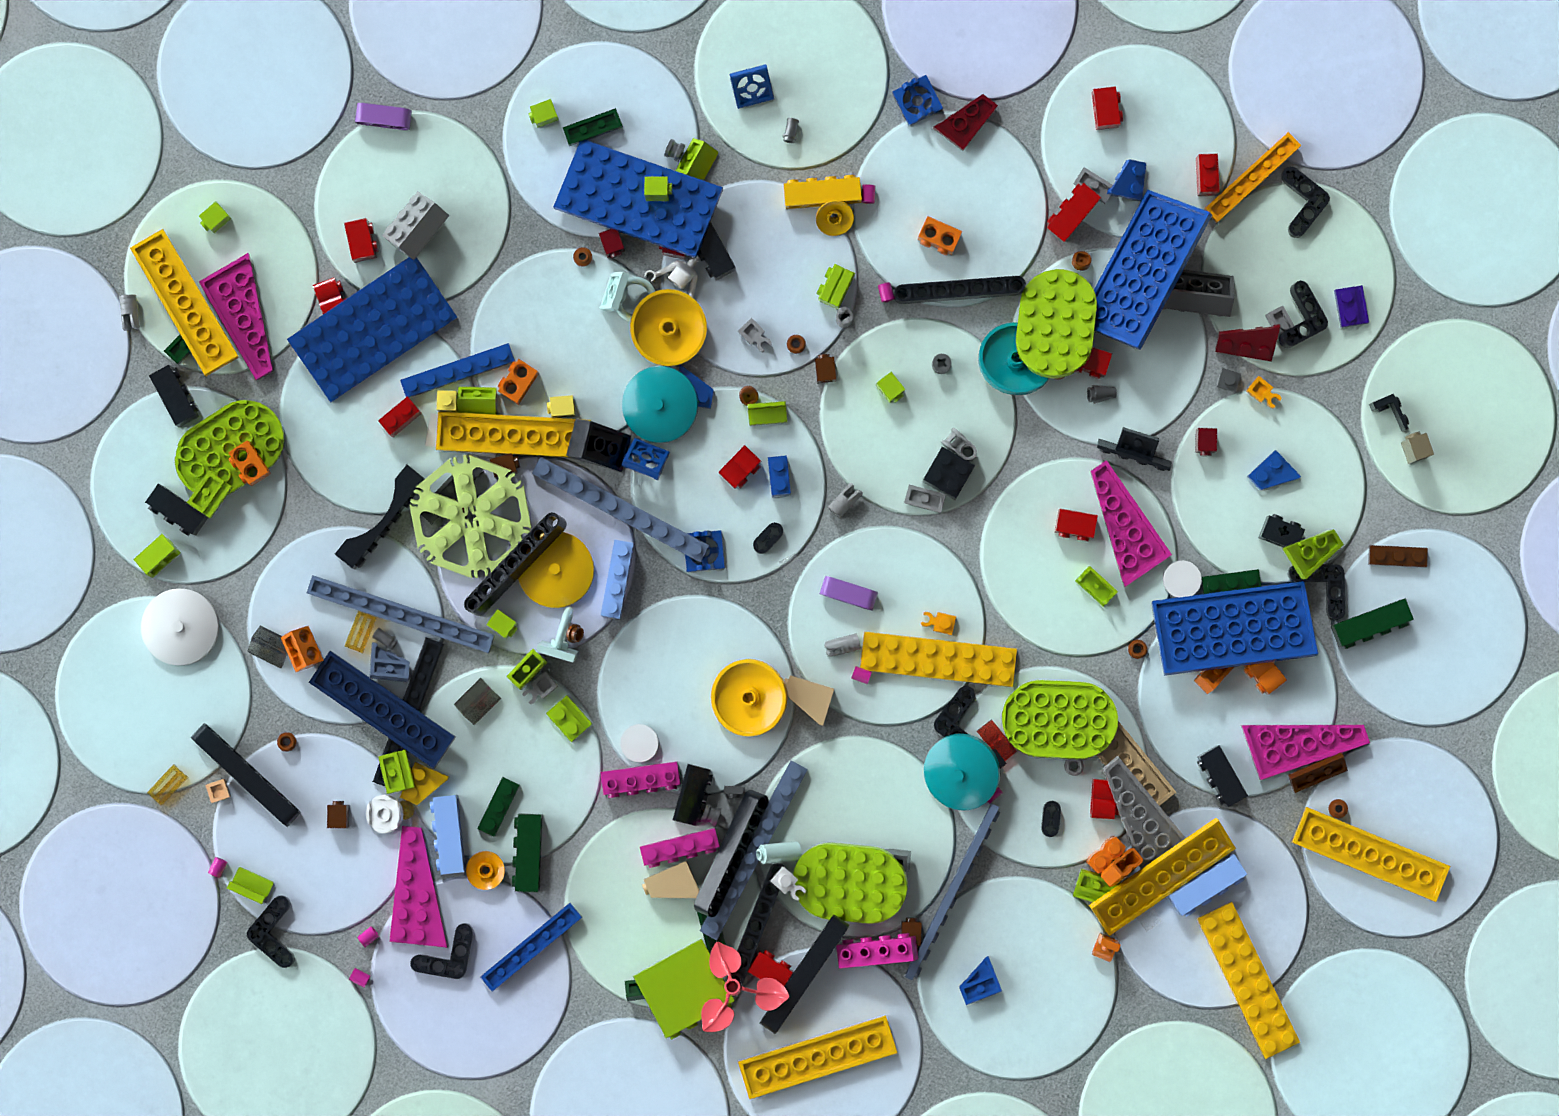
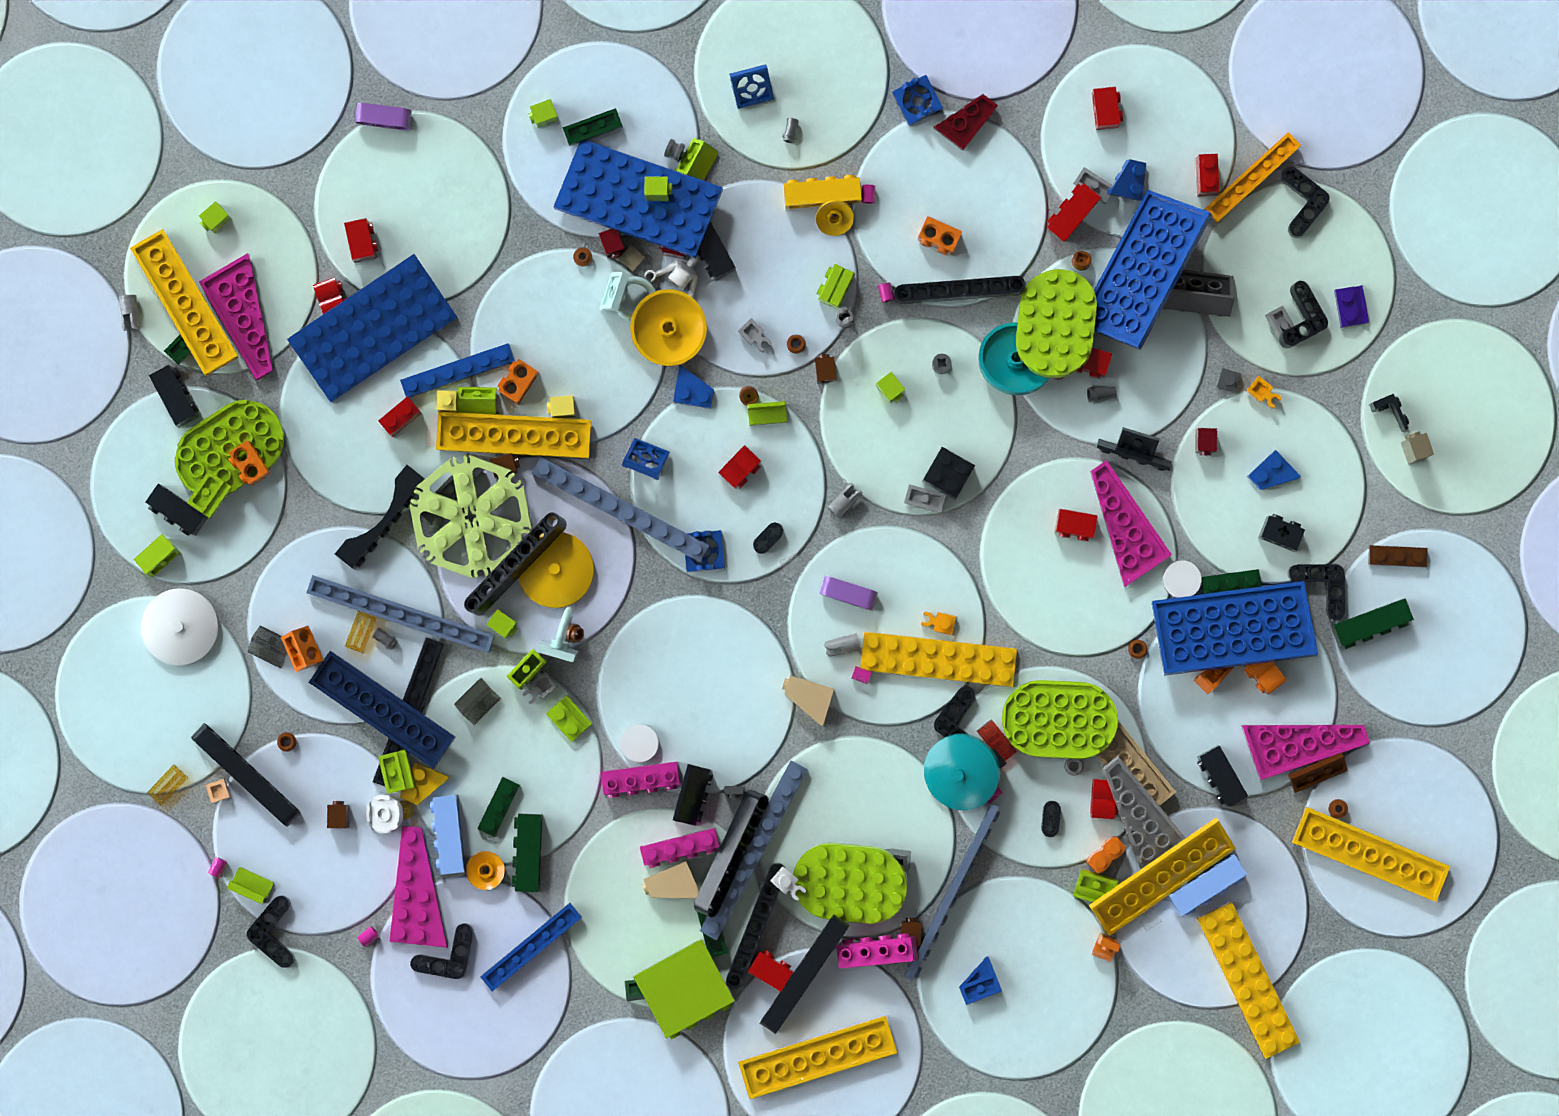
dark pink hinge [349,968,371,988] -> none
sand blue wing [369,642,410,682] -> none
light grey brick [382,191,450,260] -> none
black slope [566,419,631,472] -> none
light blue brick [601,540,635,620] -> none
teal dish [622,366,698,443] -> none
flat silver wheel [701,804,722,827] -> none
coral plant [701,942,789,1032] -> none
yellow dish [711,659,788,736] -> none
light aqua brick [756,841,801,864] -> none
blue brick [768,455,791,497] -> none
light grey piece [941,428,977,462] -> none
lime hinge [1075,566,1118,607] -> none
orange brick [1101,848,1143,887] -> none
dark red wing [1215,324,1280,362] -> none
lime wing [1282,529,1344,579] -> none
none -> dark tan tile [619,245,645,272]

